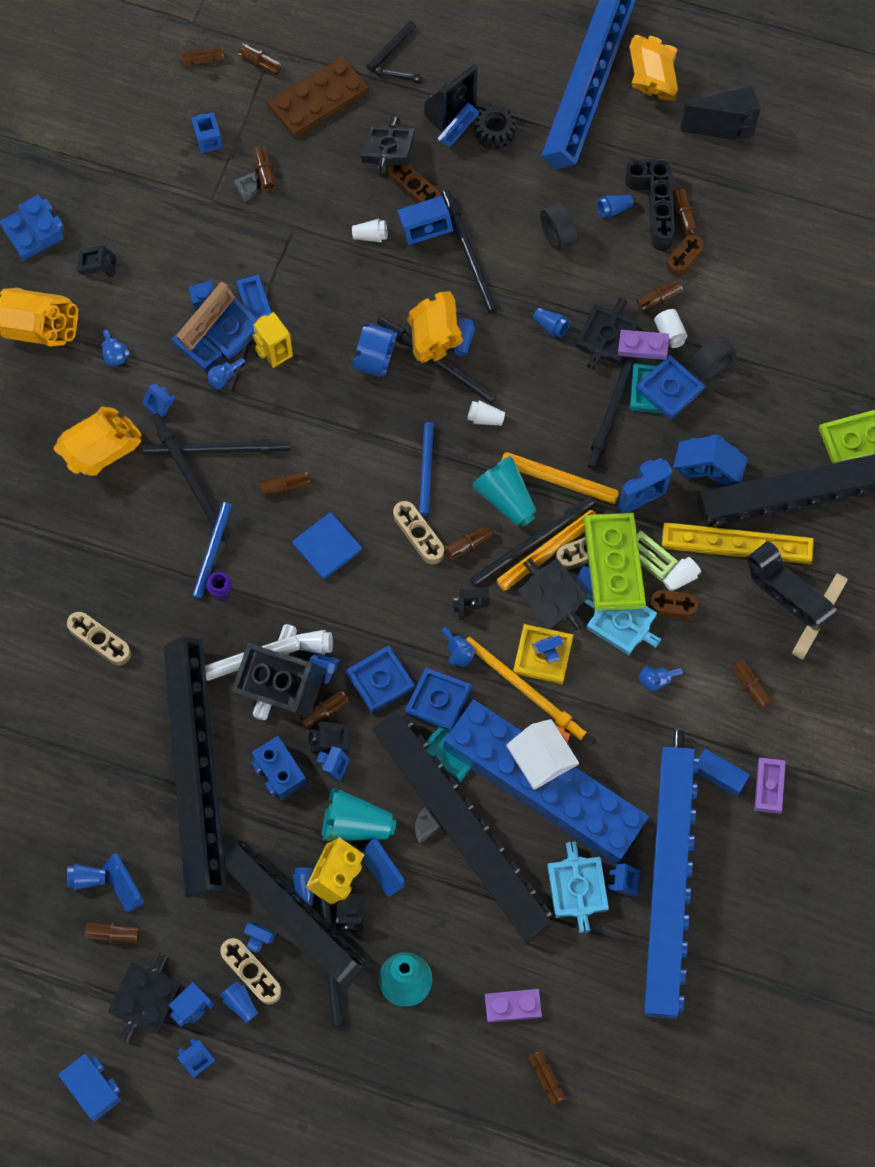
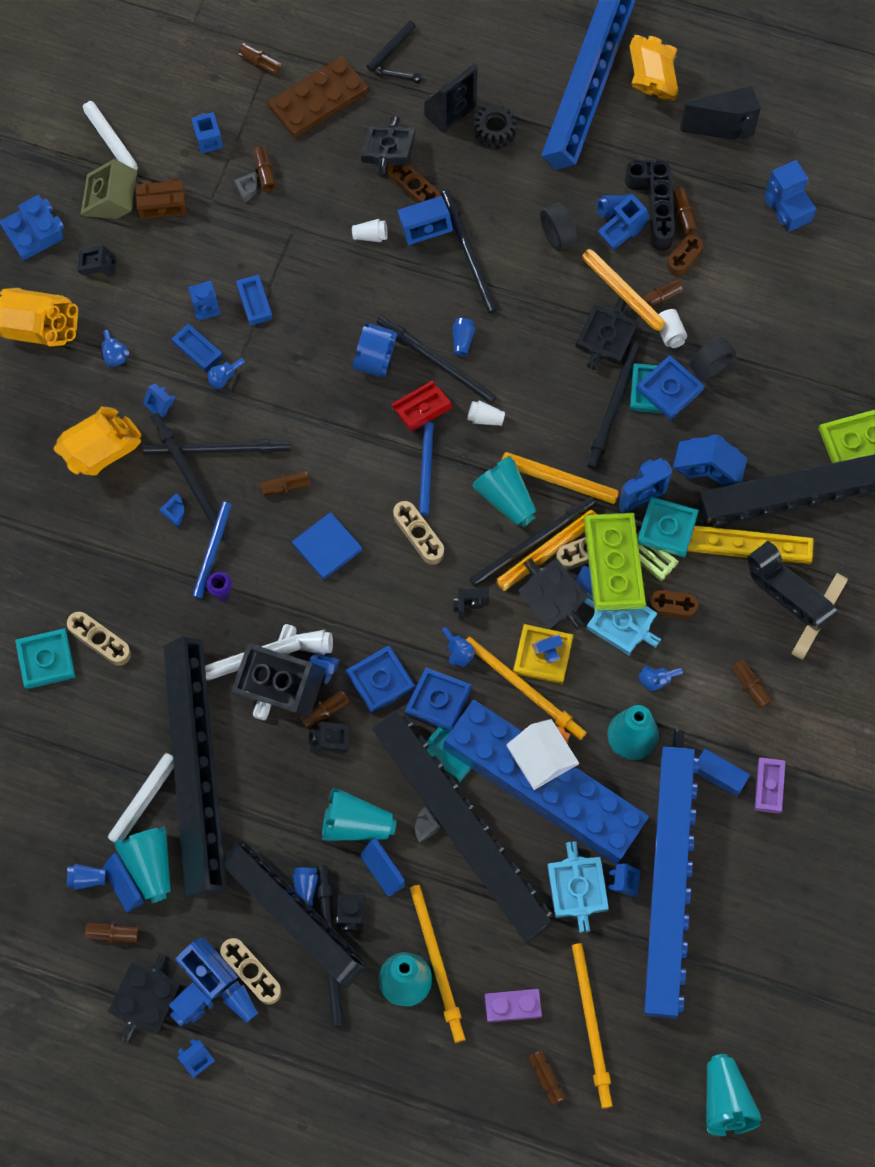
blue brick [58,1054,122,1122] -> none
medium nougat tile [176,281,235,351] -> none
reddish brown axle [179,46,224,66] -> none
blue tile [205,298,258,360] -> none
blue tile [244,922,277,953] -> none
blue brick [251,736,307,801] -> none
yellow brick [253,312,293,368] -> none
yellow brick [306,837,364,904] -> none
blue tile [316,746,350,782] -> none
light orange brick [407,291,463,363] -> none
blue slope [438,102,479,148] -> none
reddish brown axle [444,525,492,561] -> none
blue cone [533,307,570,338] -> none
medium lavender plate [618,330,669,360] -> none
white cone [663,557,701,591] -> none
none -> teal tile [15,628,76,690]
none -> olive slope [80,159,137,219]
none -> white axle [83,101,138,170]
none -> white axle [108,753,174,843]
none -> teal cone [114,826,171,903]
none -> reddish brown brick [135,178,187,219]
none -> blue tile [159,493,185,528]
none -> blue brick [175,937,239,1000]
none -> red plate [392,380,452,432]
none -> light orange bar [410,885,465,1043]
none -> light orange bar [572,943,613,1109]
none -> light orange axle [582,249,666,331]
none -> blue brick [598,194,649,251]
none -> teal cone [607,705,659,760]
none -> teal tile [638,497,699,558]
none -> teal cone [706,1054,762,1136]
none -> blue brick [765,160,816,232]

